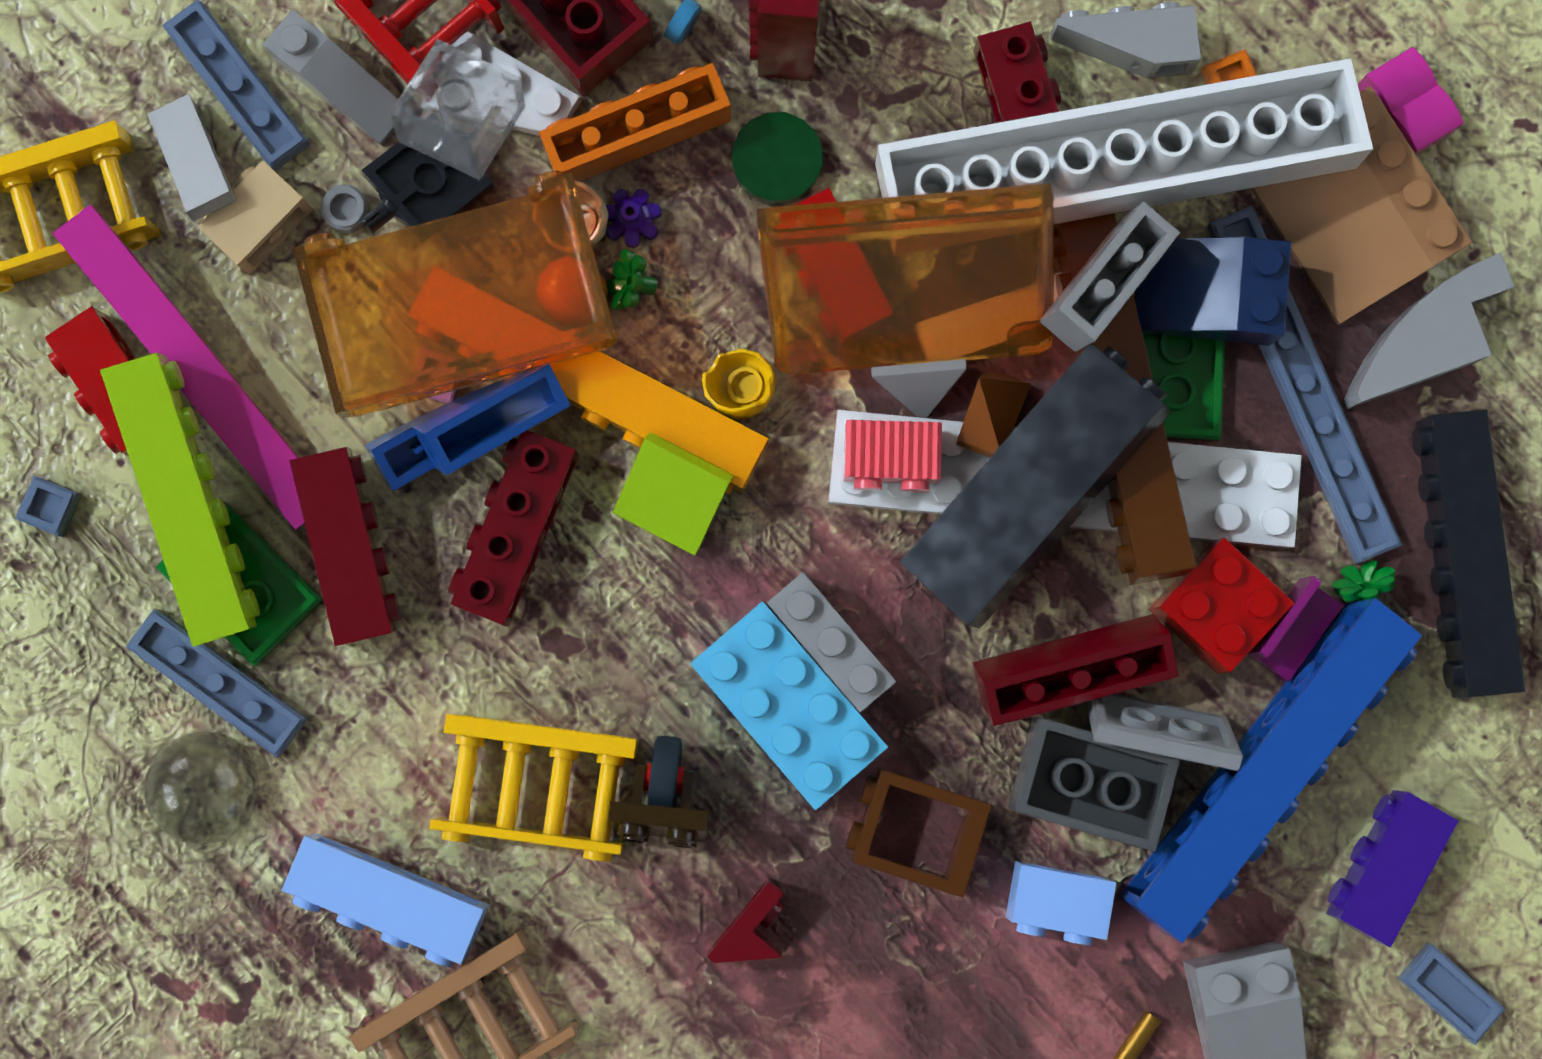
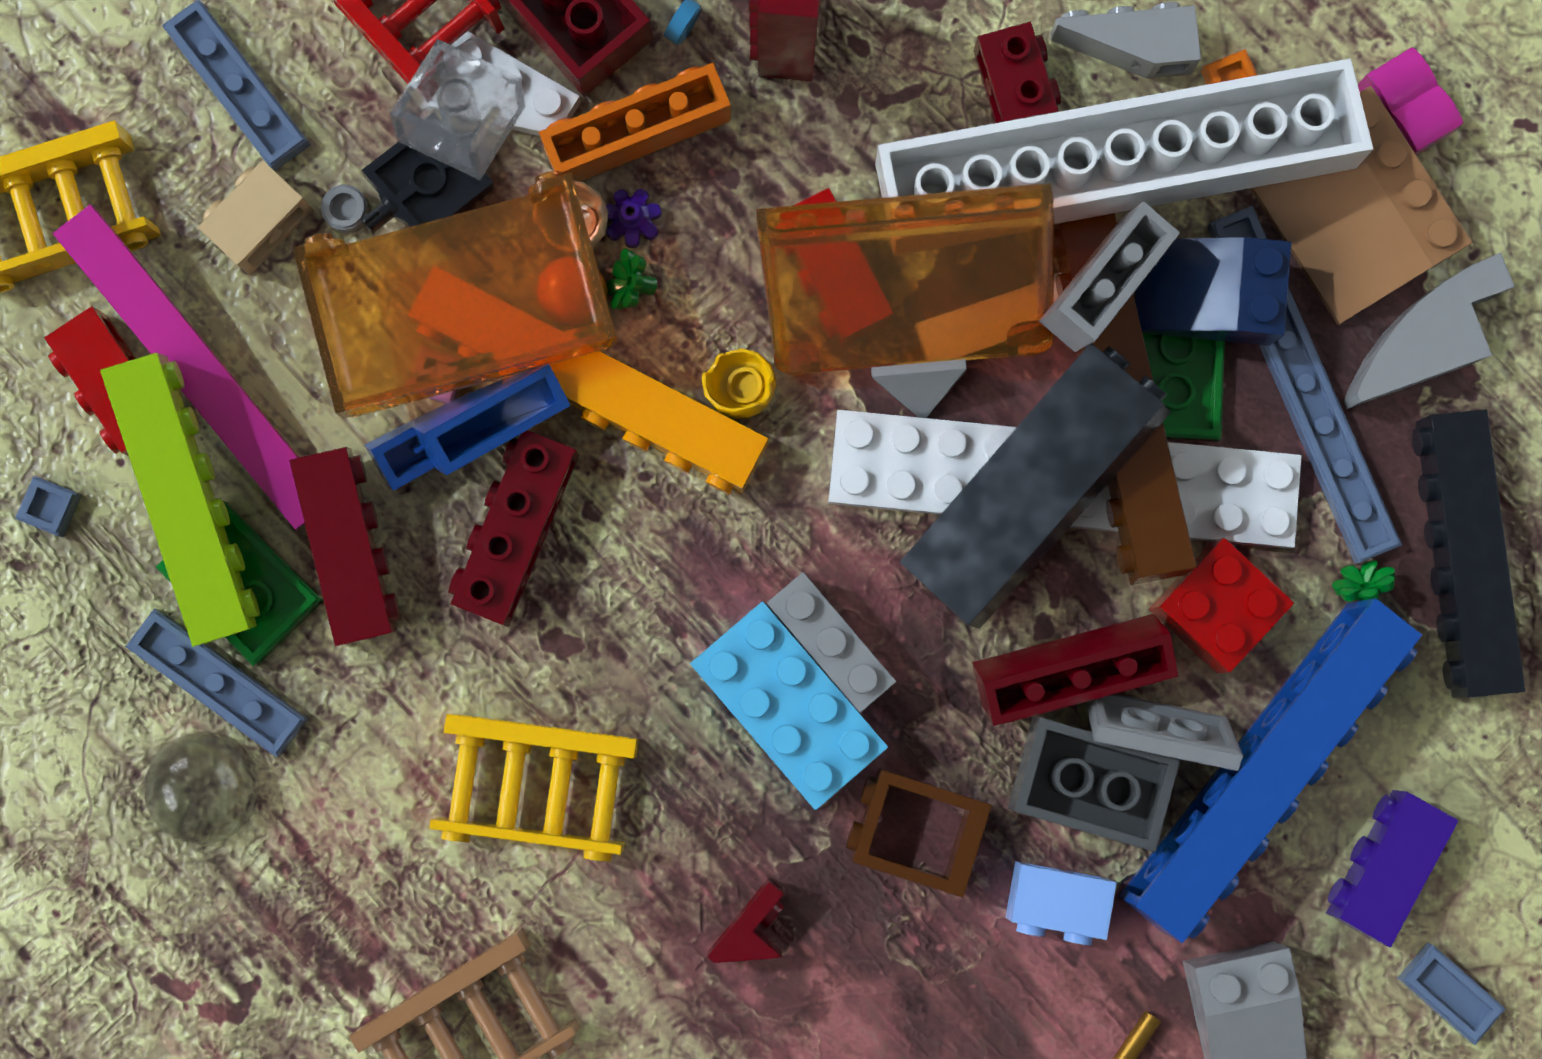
light grey tile [147,94,236,221] -> none
light grey slope [263,9,410,146] -> none
light blue brick [281,833,490,967] -> none
dark brown plate [608,736,709,848] -> none
lime tile [612,432,734,556] -> none
dark green tile [732,112,823,205] -> none
coral brick [843,419,942,492] -> none
dark orange slope [956,368,1032,457] -> none
magenta panel [1247,575,1343,681] -> none

